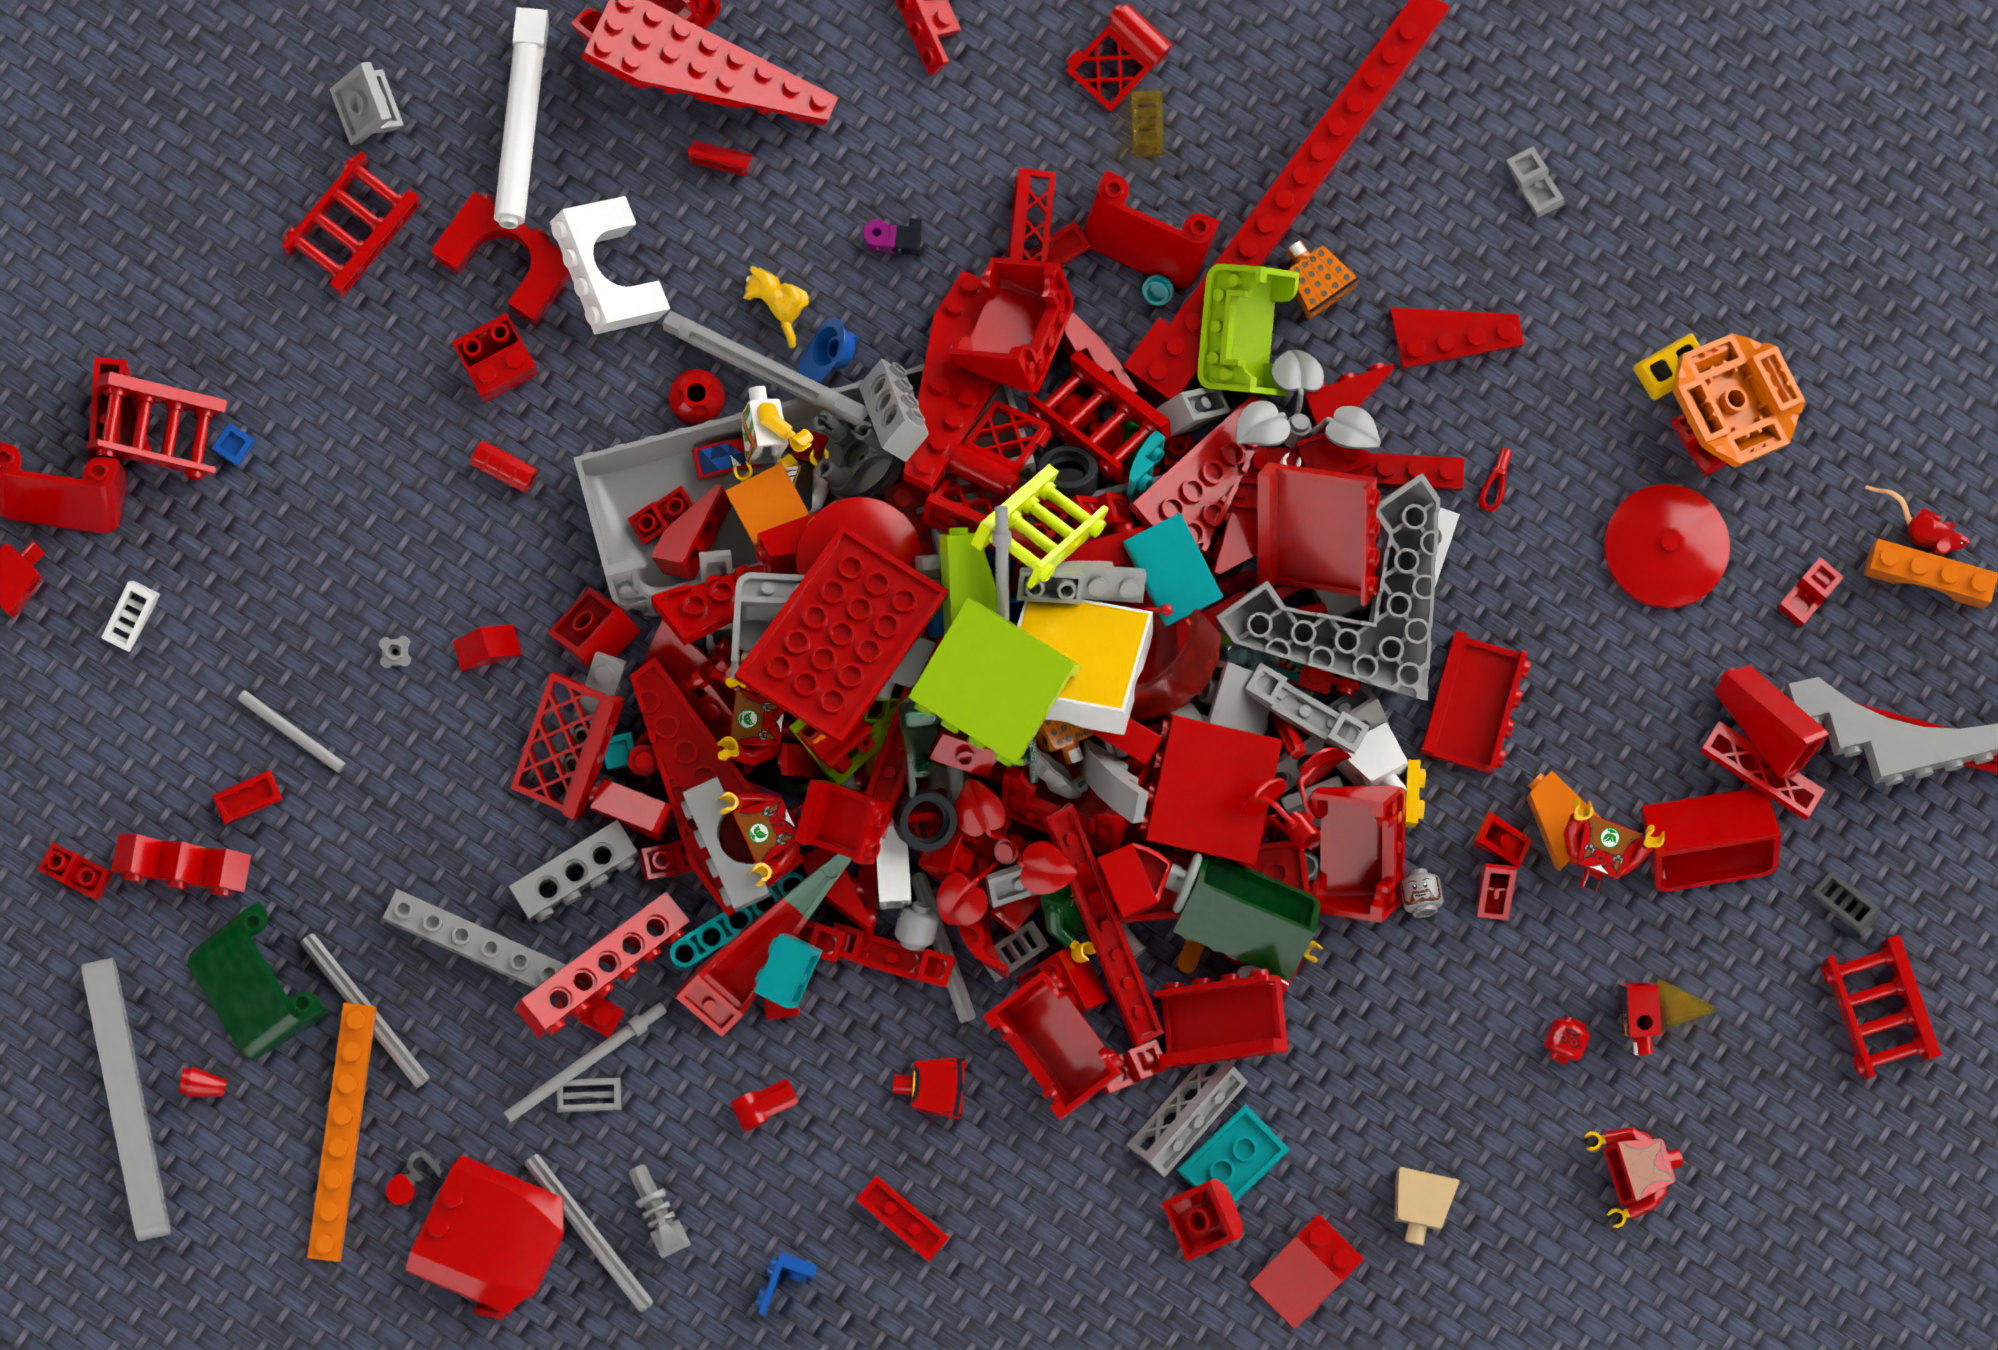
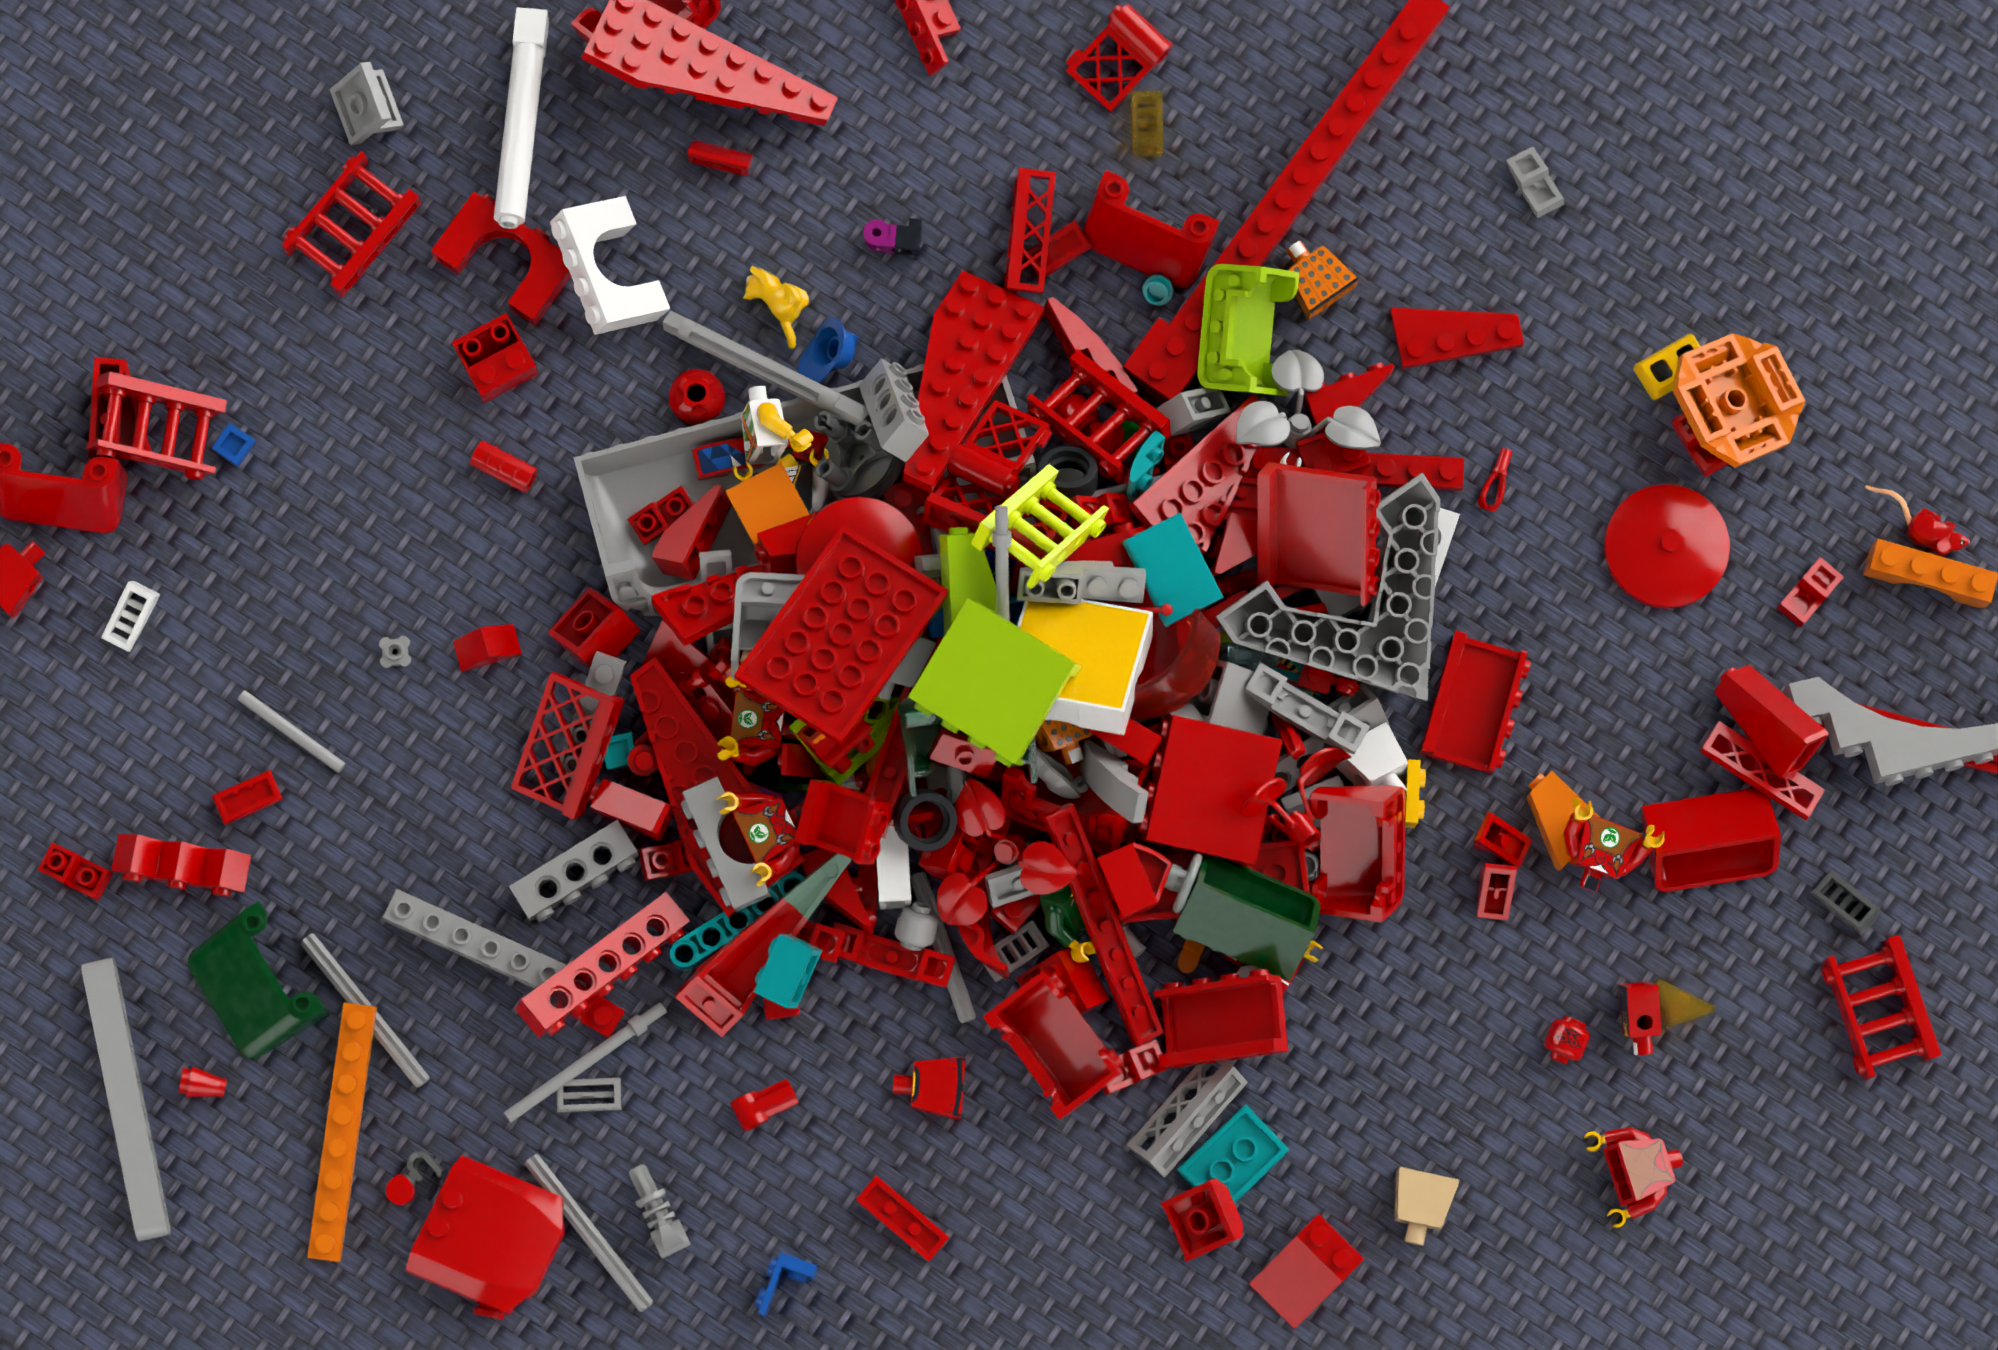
red windscreen [949,257,1073,393] -> none
light grey head [1400,868,1444,918] -> none

